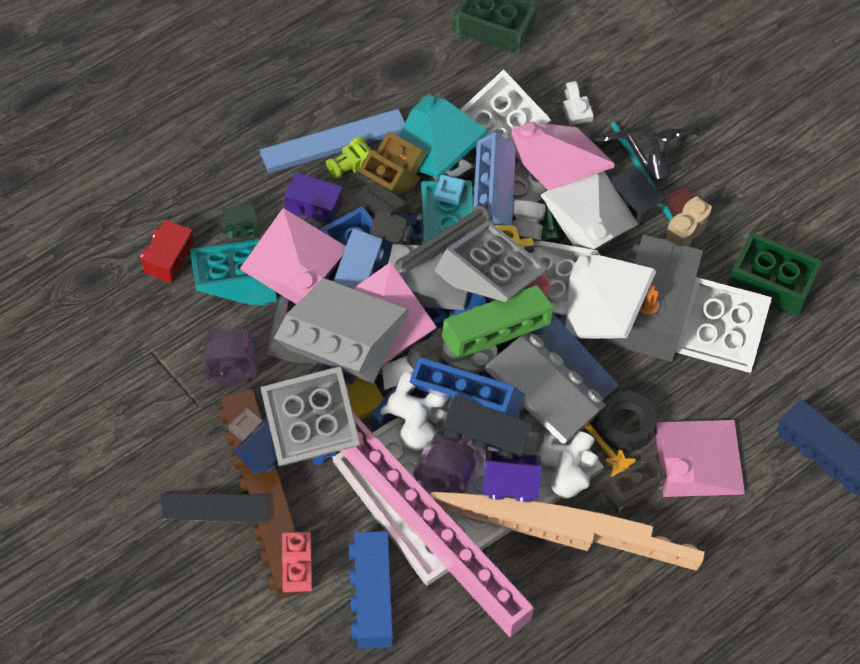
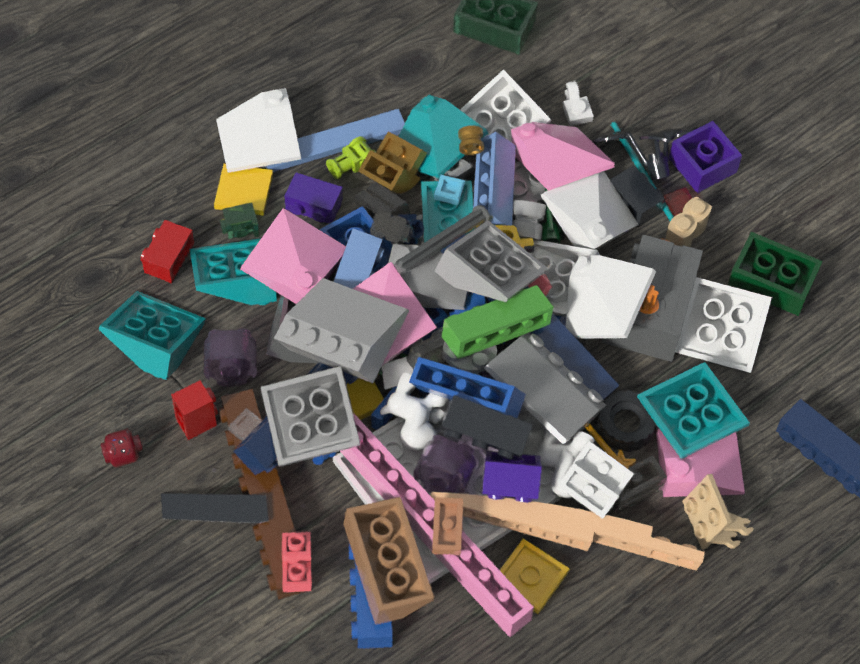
none -> teal slope [99,291,206,380]
none -> dark red head [101,429,143,468]
none -> red brick [171,380,218,440]
none -> yellow tile [214,164,273,216]
none -> white slope [216,88,301,173]
none -> medium nougat slope [344,497,434,625]
none -> nougat plate [432,497,463,555]
none -> pearl gold wheel [458,125,484,155]
none -> yellow tile [499,539,569,614]
none -> white slope [557,441,634,519]
none -> teal slope [637,362,750,459]
none -> dark purple brick [669,121,742,193]
none -> tan plate [683,474,753,549]

